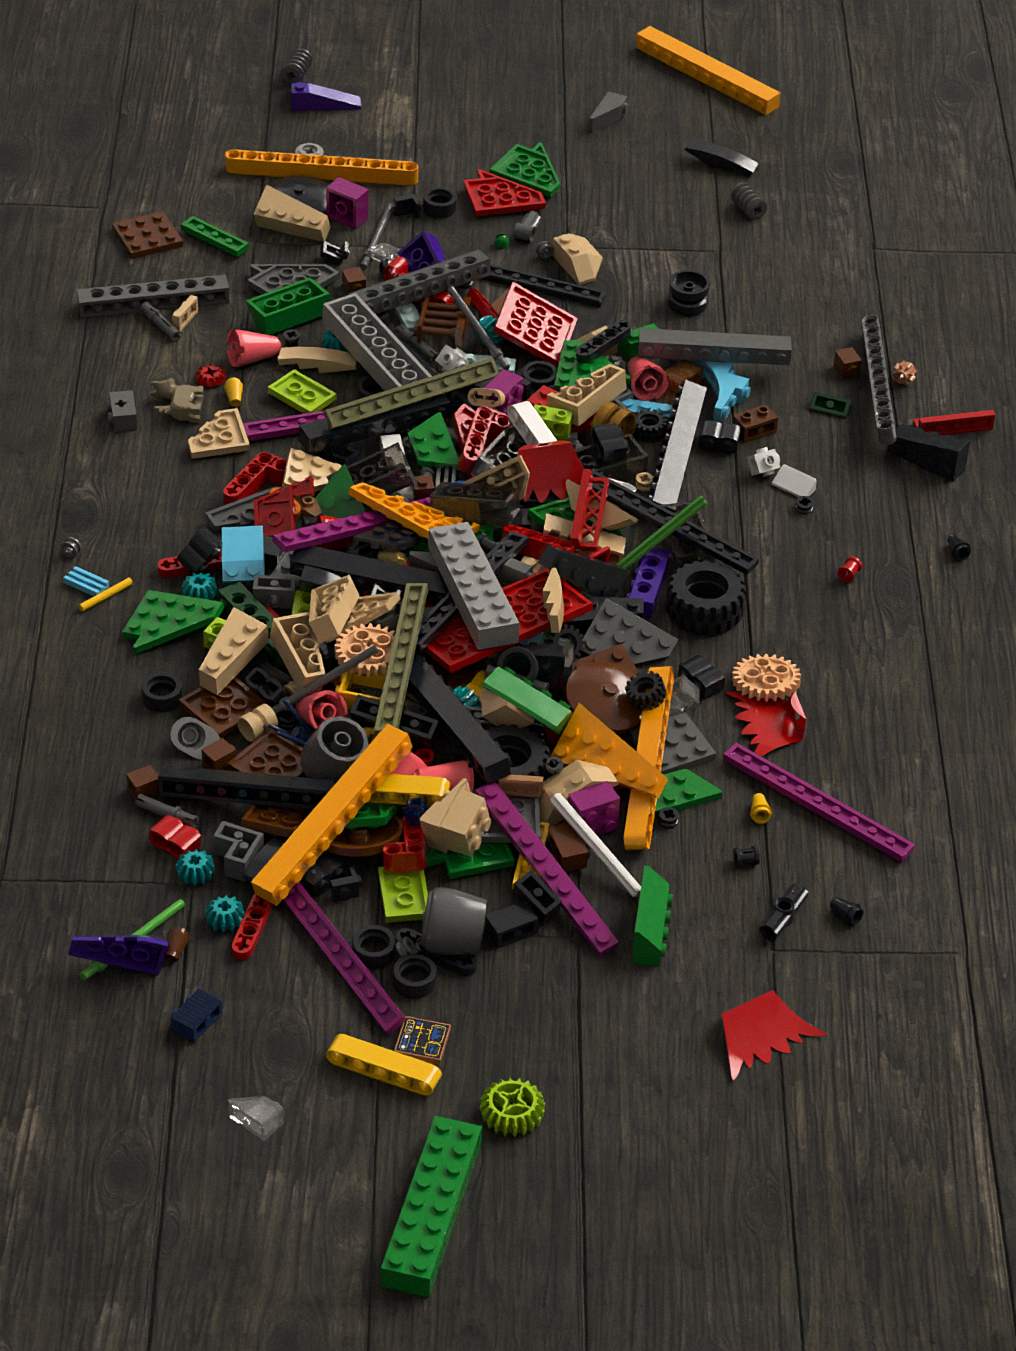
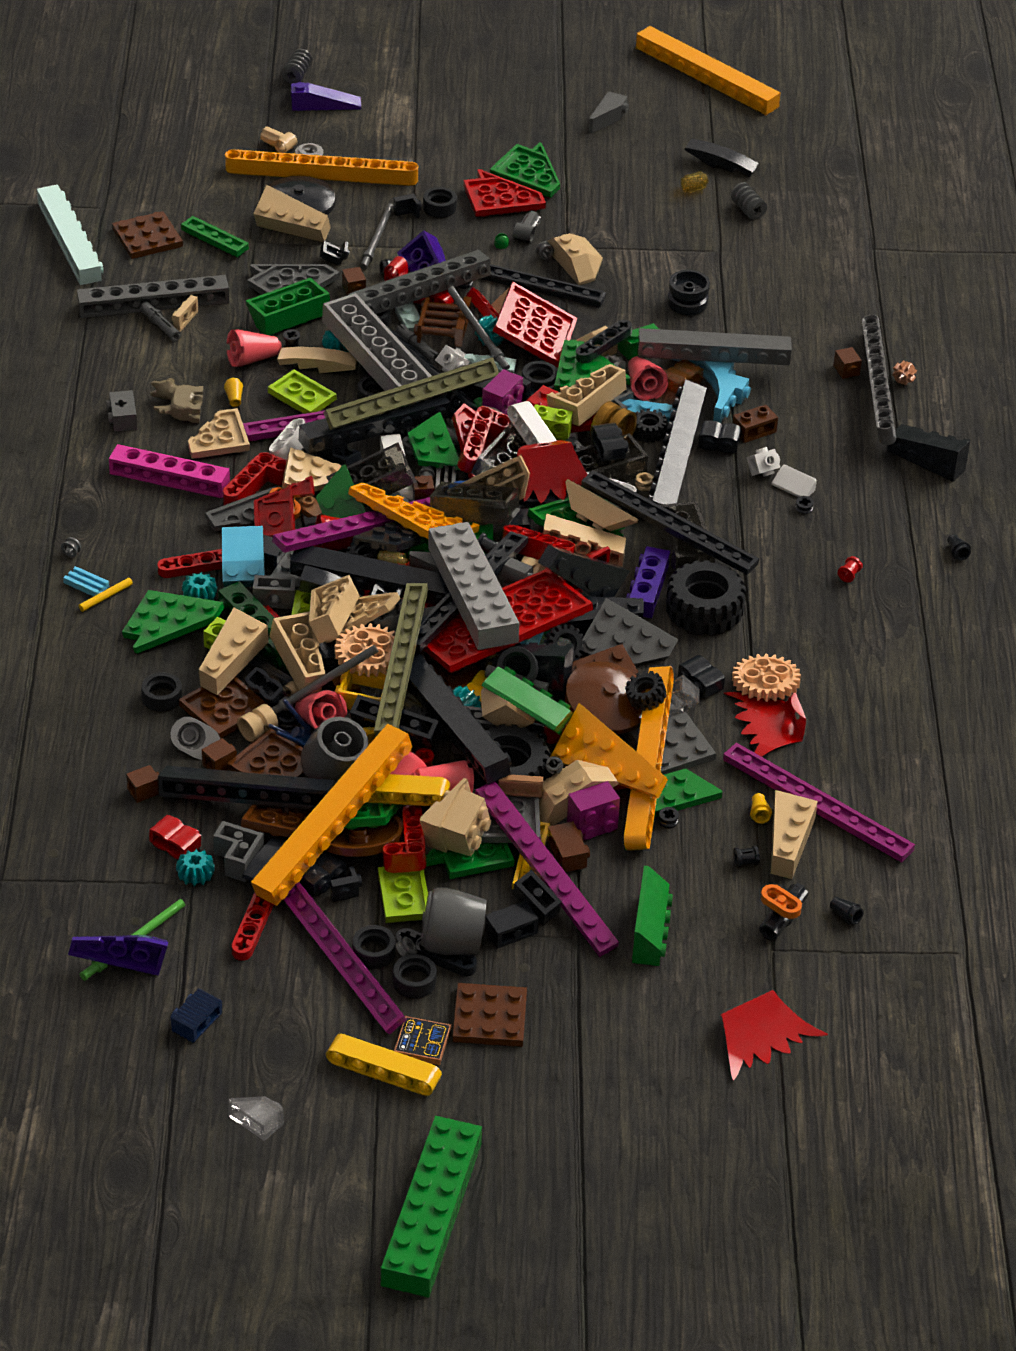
dark grey pin [135,794,199,828] -> none
reddish brown cone [164,927,189,963] -> none
black brick [176,527,223,574] -> none
red gear [195,364,226,387] -> none
teal gear [205,894,244,933] -> none
magenta brick [326,177,369,229] -> none
clear slope [367,243,401,261] -> none
clear blue gear [402,797,430,825] -> none
tan beam [468,388,505,407] -> none
lime gear [480,1077,545,1137] -> none
tan slope [543,568,564,633] -> none
white axle [550,793,641,897] -> none
red fence [570,469,610,550] -> none
bright green axle [616,496,707,569] -> none
dark green slope [809,391,852,418] -> none
red fence [912,410,995,435] -> none
none -> light aqua brick [37,185,104,285]
none -> dark pink brick [109,444,230,498]
none -> tan piece [260,126,297,153]
none -> white beam [269,418,305,460]
none -> reddish brown plate [453,983,527,1047]
none -> clear yellow brick [681,171,708,193]
none -> orange plate [761,884,802,919]
none -> tan wedge [771,790,818,879]

